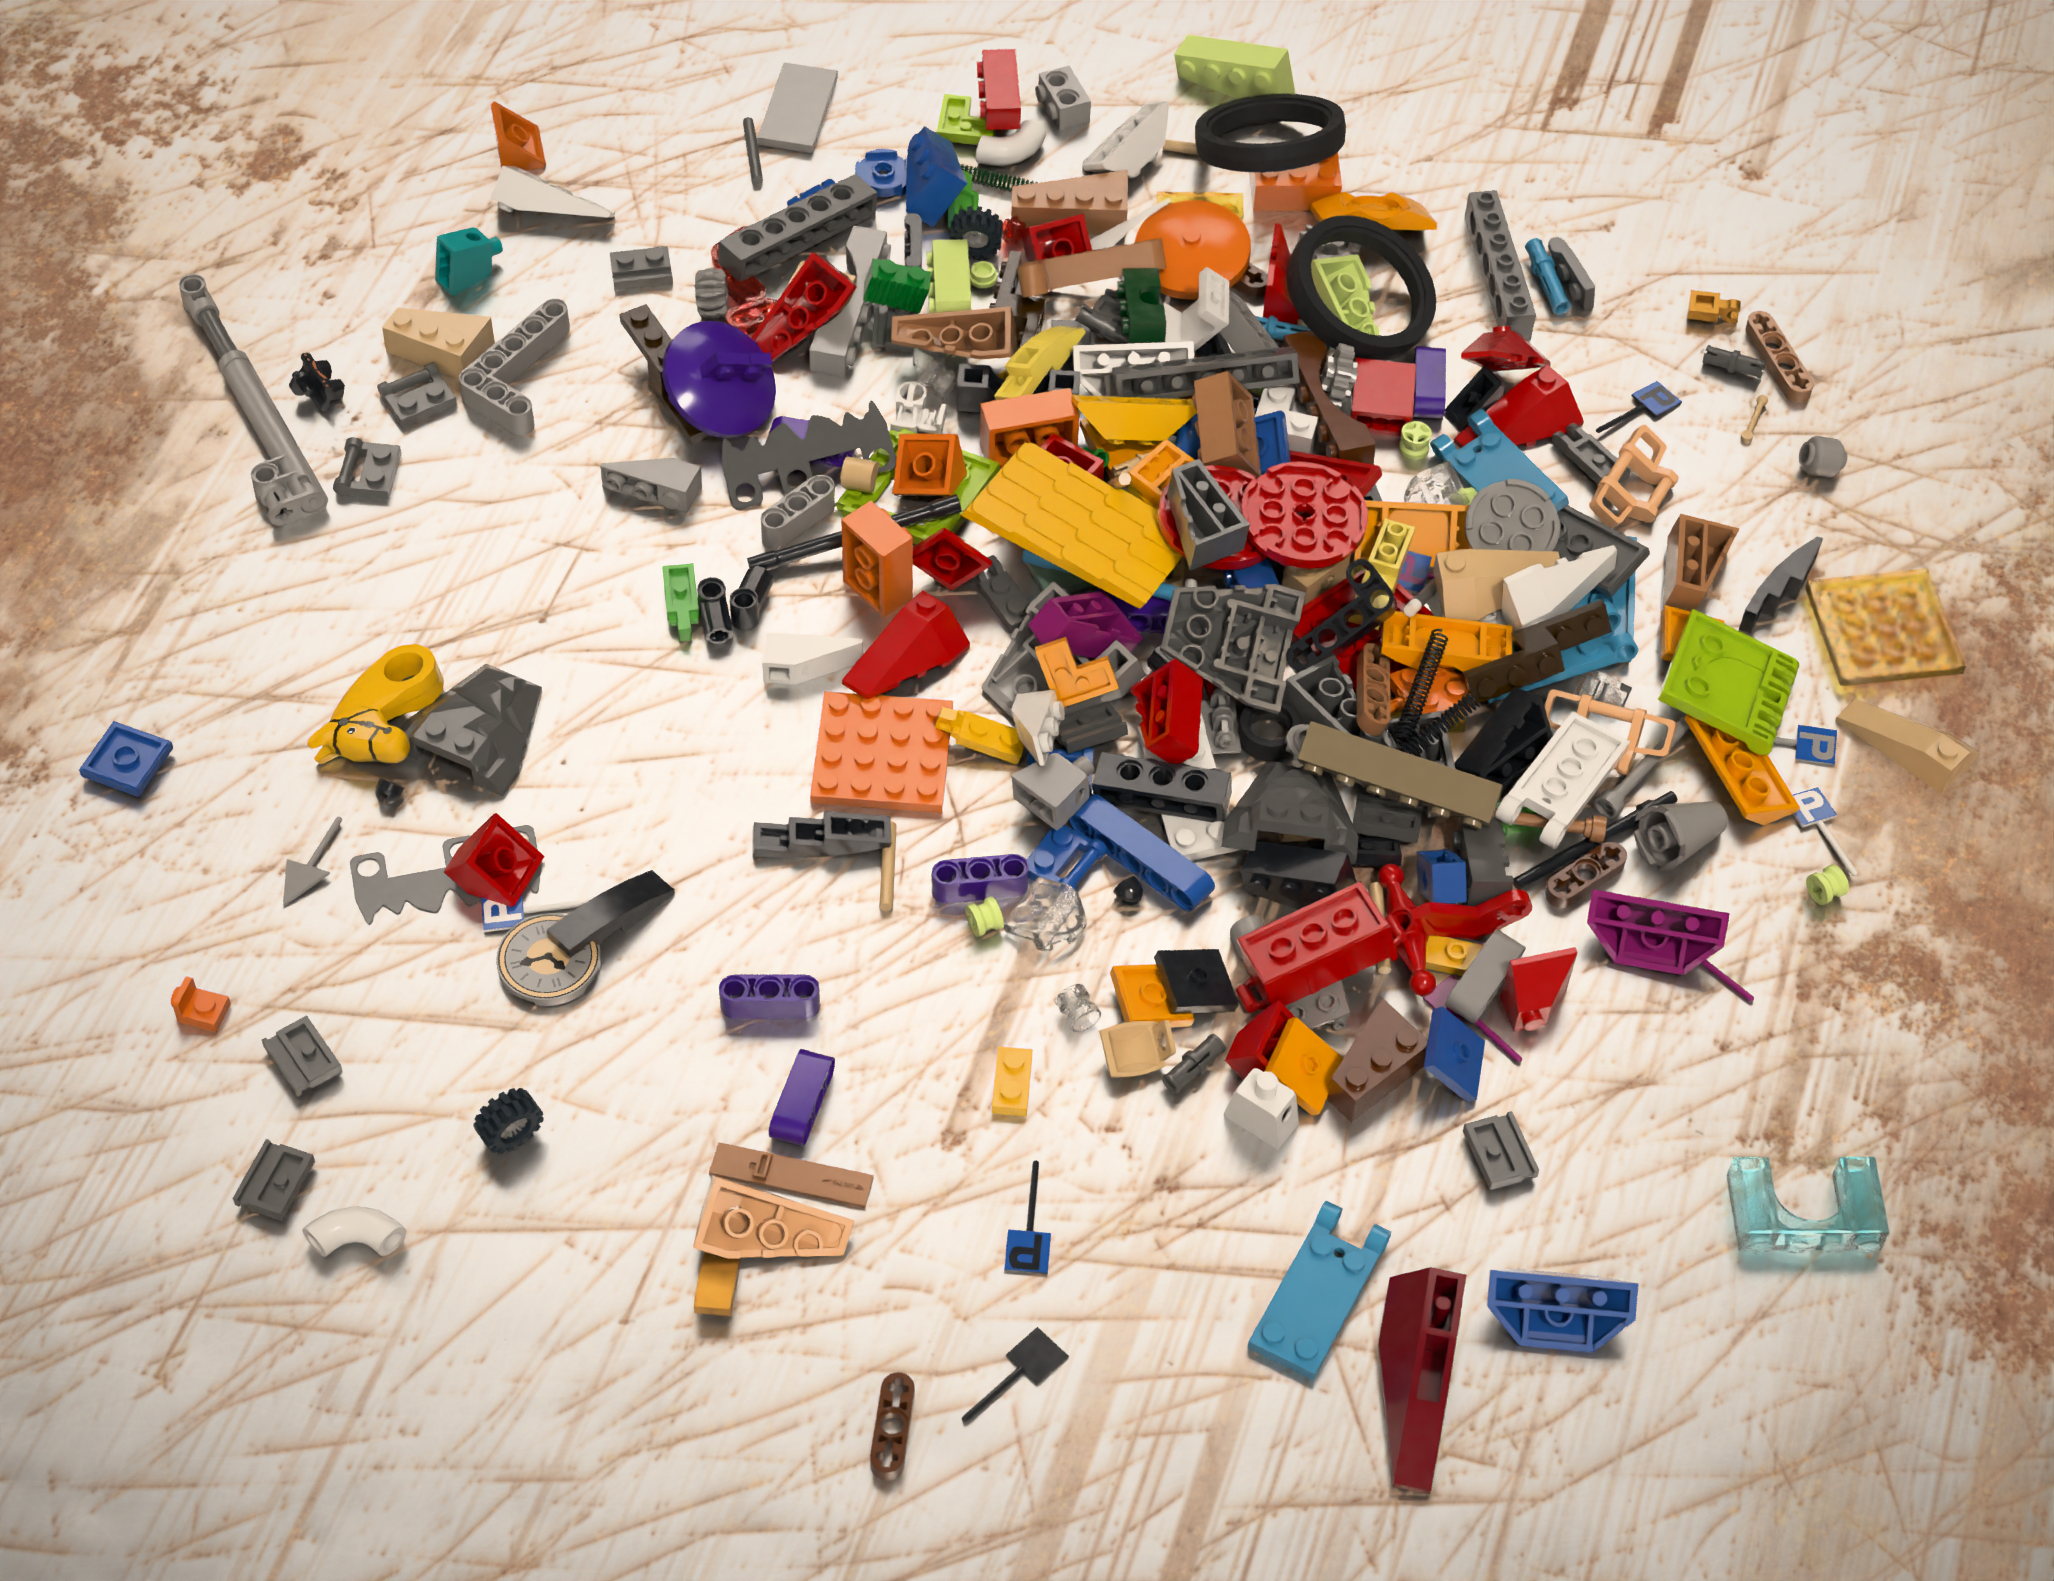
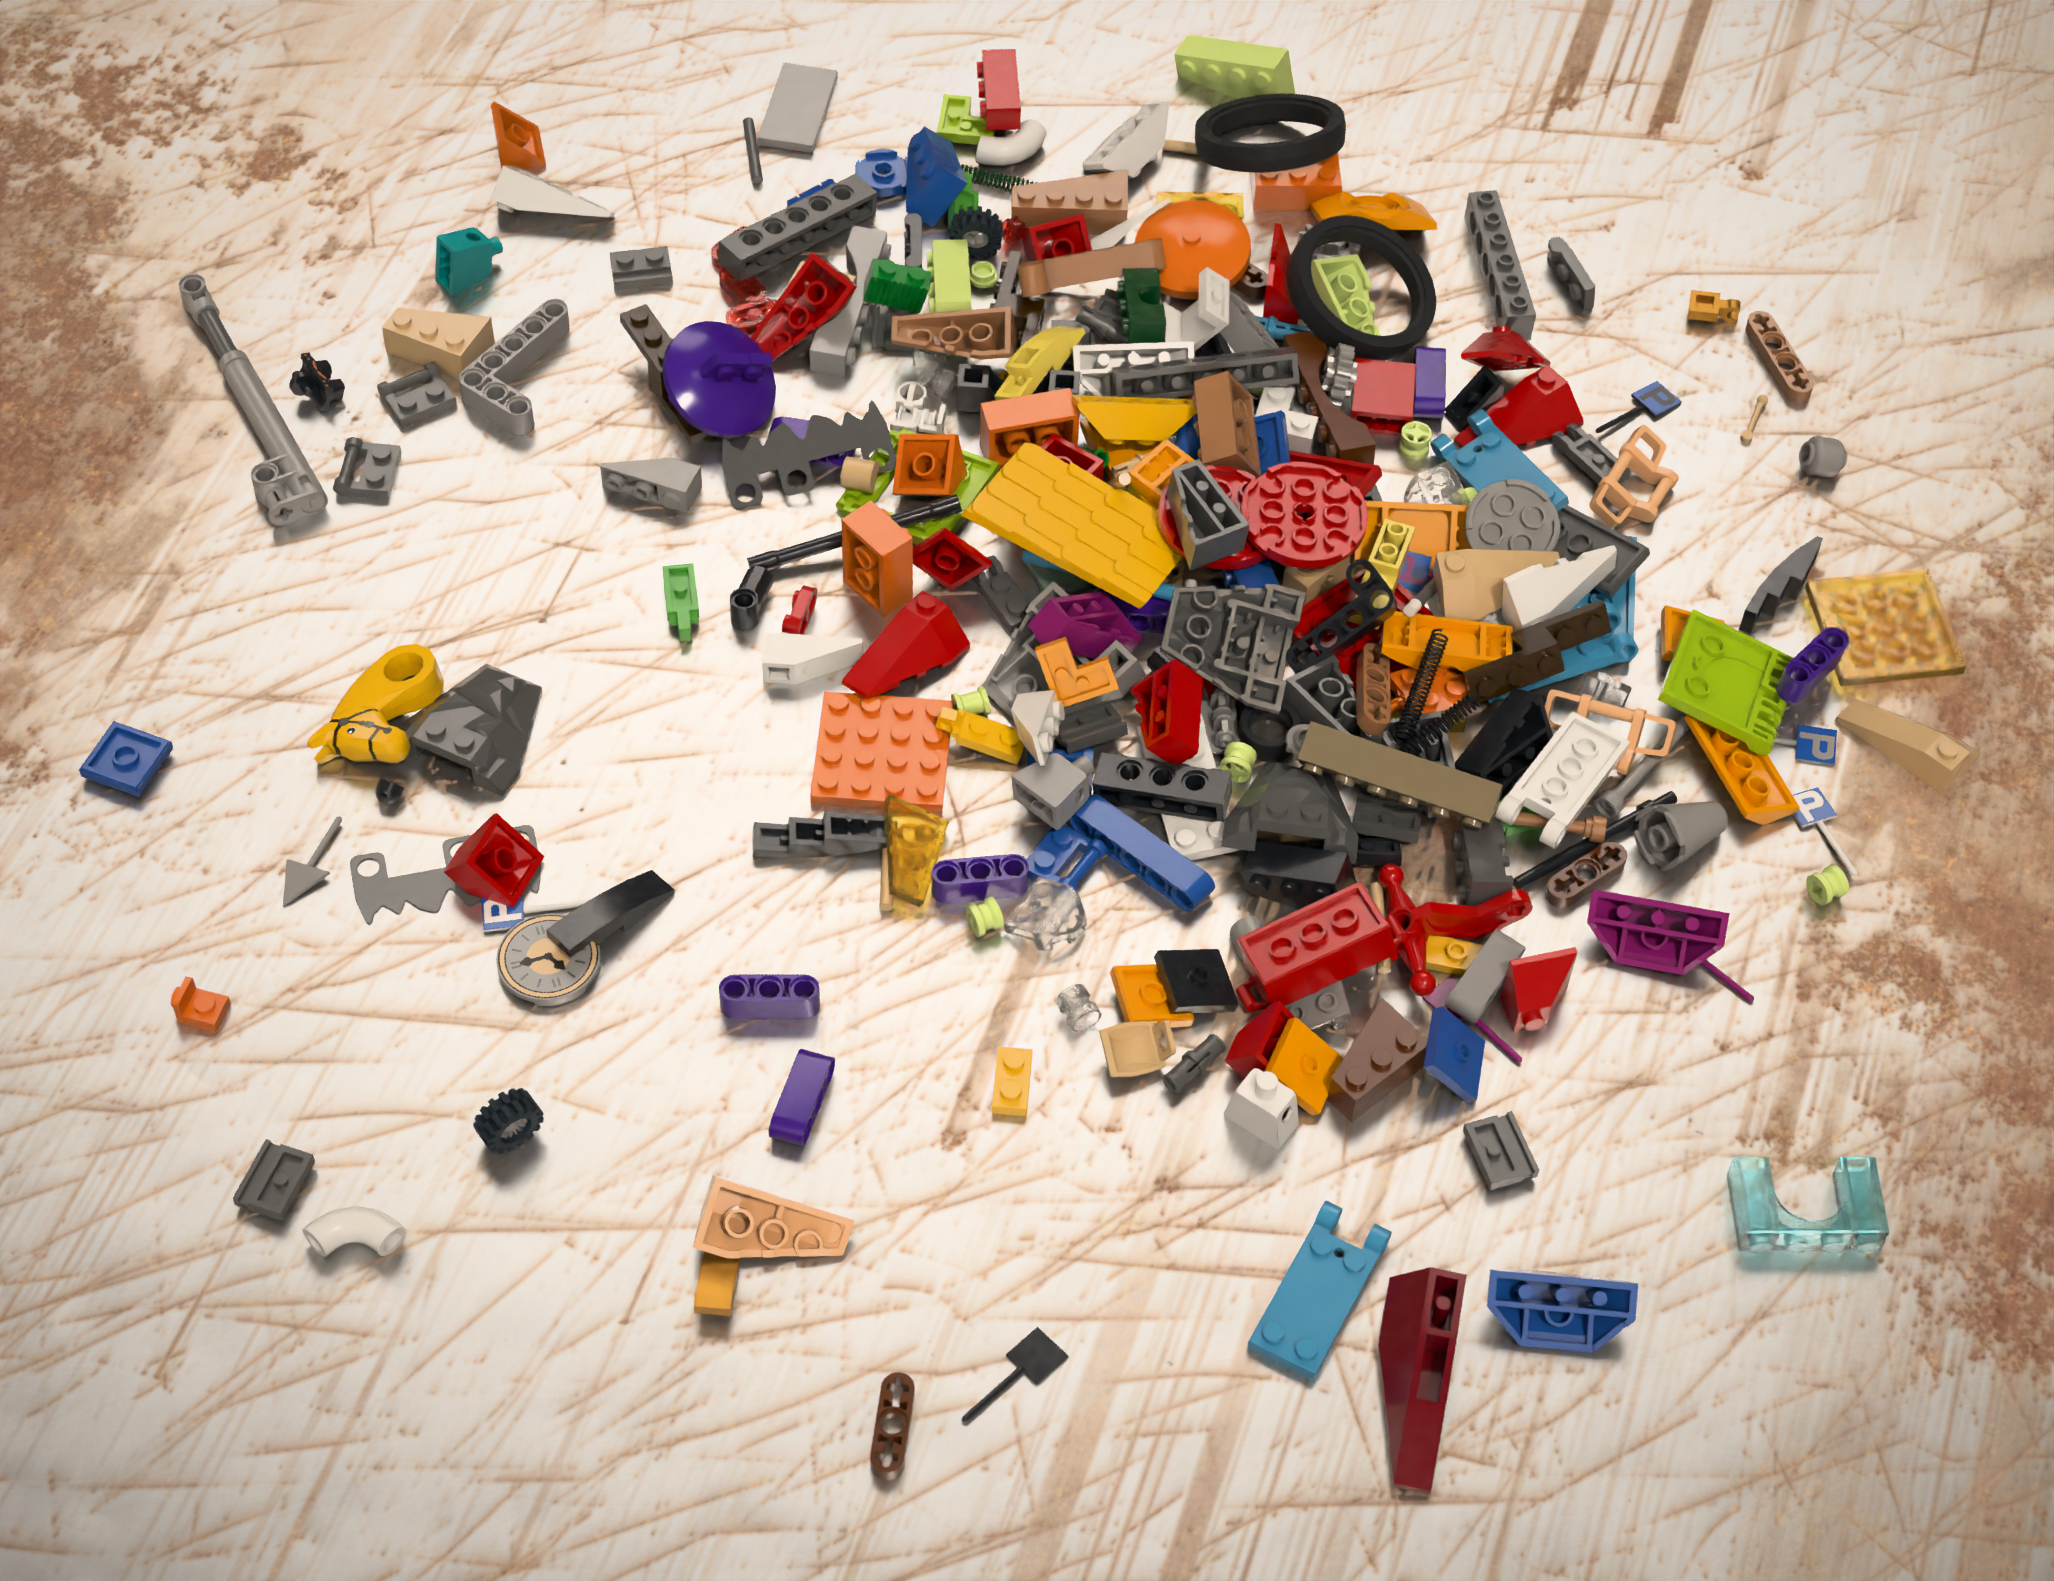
dark grey plate [261,1015,343,1097] -> none
light grey gear [694,268,729,319] -> none
black piece [697,577,733,645] -> none
medium nougat piece [709,1142,874,1208] -> none
light grey beam [760,475,835,549] -> none
piece [1004,1160,1051,1275] -> none
light grey brick [1035,65,1091,130] -> none
black hinge [1113,876,1143,906] -> none
blue brick [1416,849,1467,904] -> none
dark azure pin [1525,238,1571,315] -> none
medium nougat wedge [1663,513,1740,612] -> none
dark grey pin [1702,345,1766,379] -> none
none -> plate [782,585,818,635]
none -> clear yellow wing [885,794,949,907]
none -> yellowish green bush [951,686,991,715]
none -> yellowish green wheel [1219,742,1257,783]
none -> dark purple beam [1776,627,1850,703]

